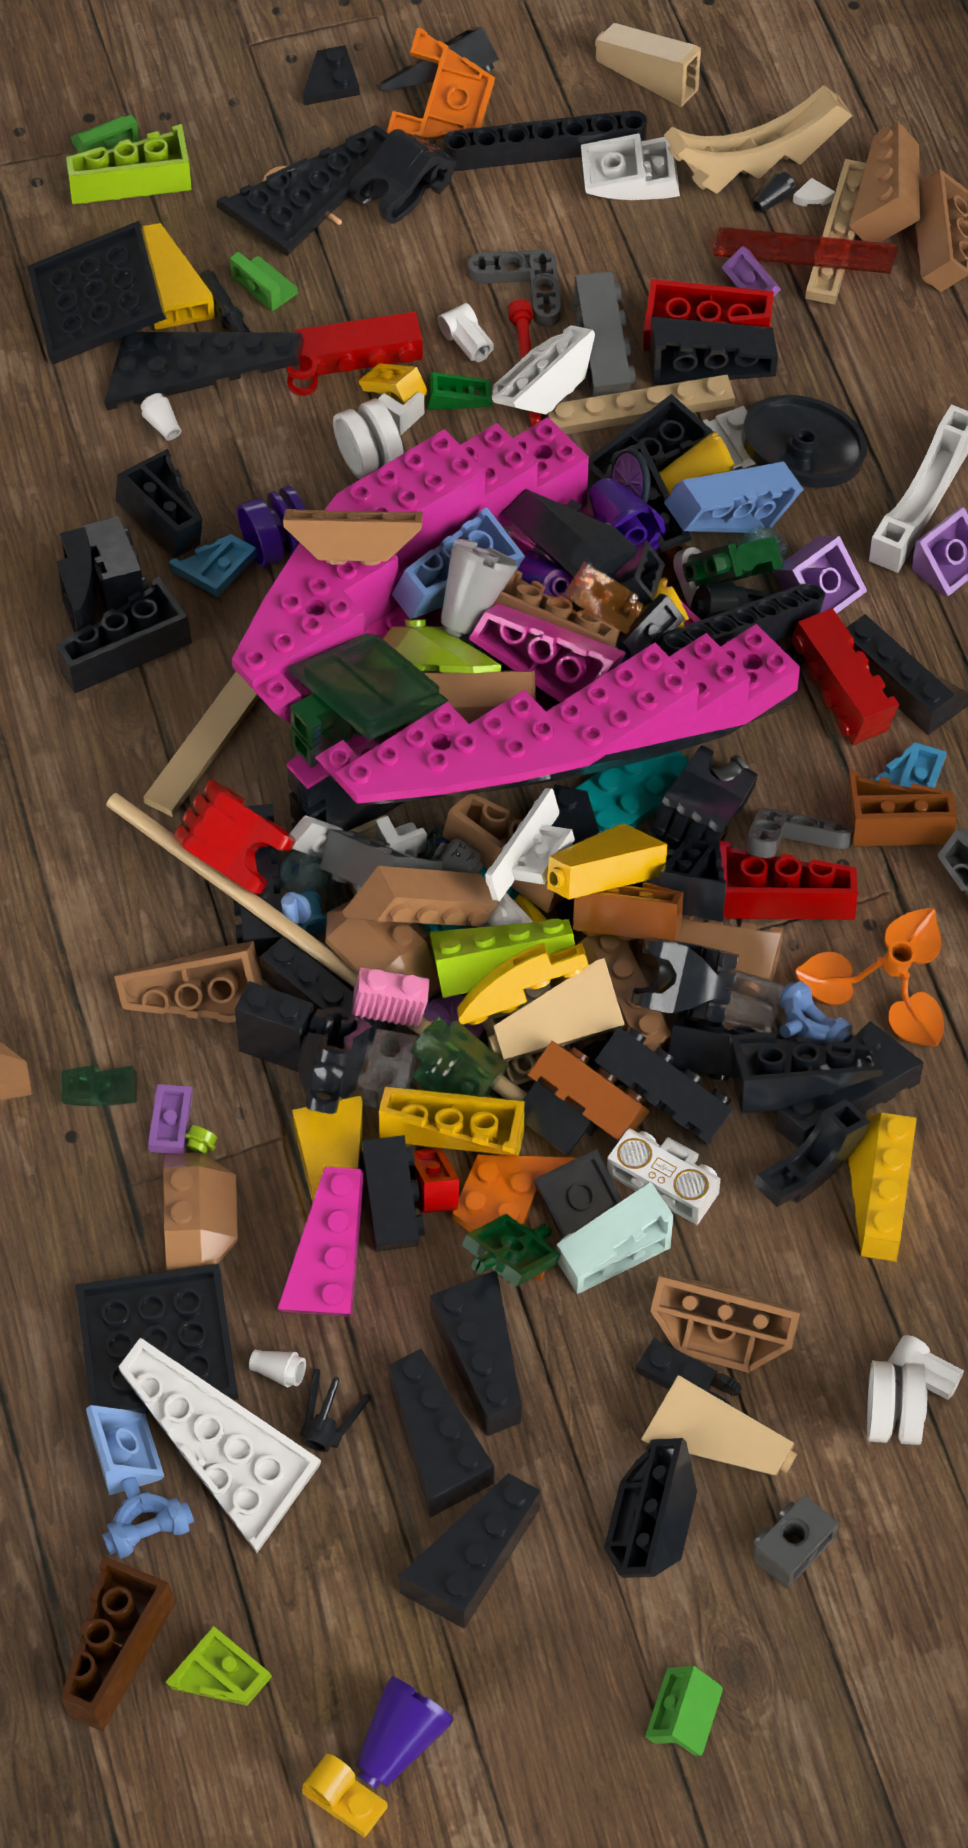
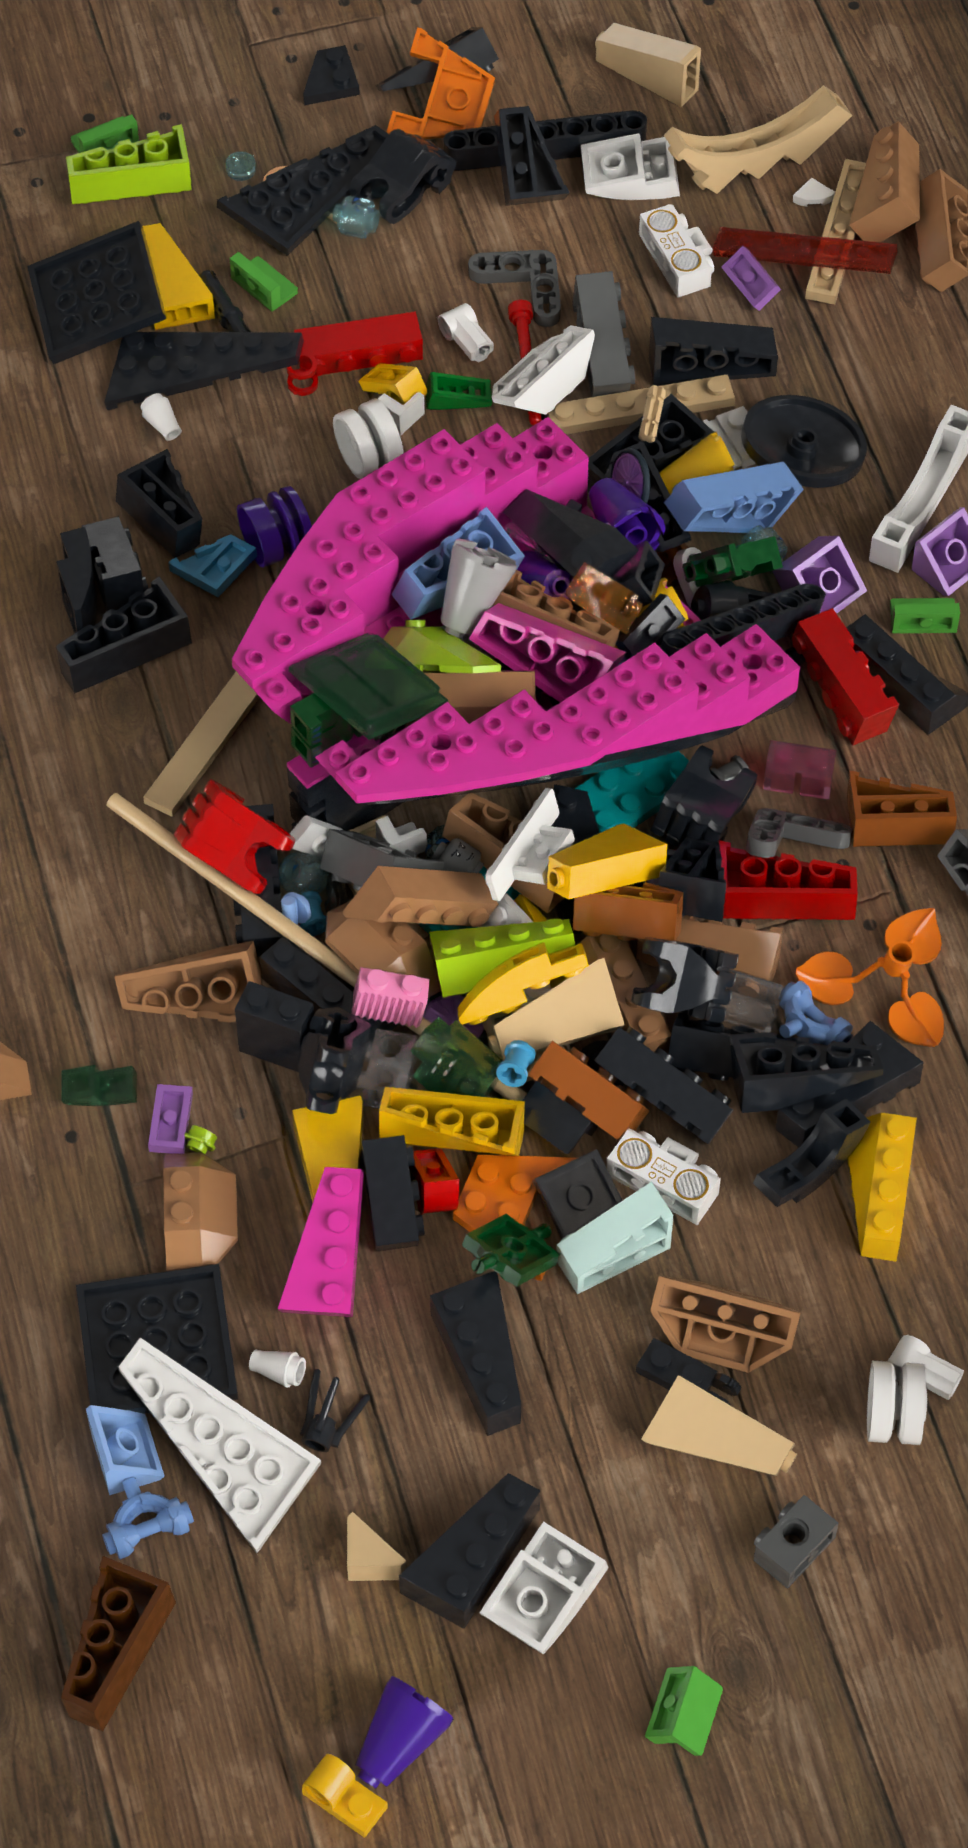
lime wing [165,1626,272,1706] -> none
medium nougat wedge [283,509,423,565] -> none
black wedge [389,1349,494,1518] -> none
black wedge [604,1438,697,1578] -> none
red wedge [643,279,774,351] -> none
black cone [751,170,796,213] -> none
dark azure wing [870,742,947,788] -> none
none -> clear light blue tile [226,151,256,181]
none -> clear light blue head [333,196,380,239]
none -> tan slope [347,1512,406,1581]
none -> white slope [480,1521,609,1654]
none -> black wedge [494,106,570,206]
none -> dark azure bush [496,1040,536,1087]
none -> tan axle [638,385,666,443]
none -> white piece [639,204,714,298]
none -> clear pink piece [763,740,837,799]
none -> bright green panel [890,598,960,633]

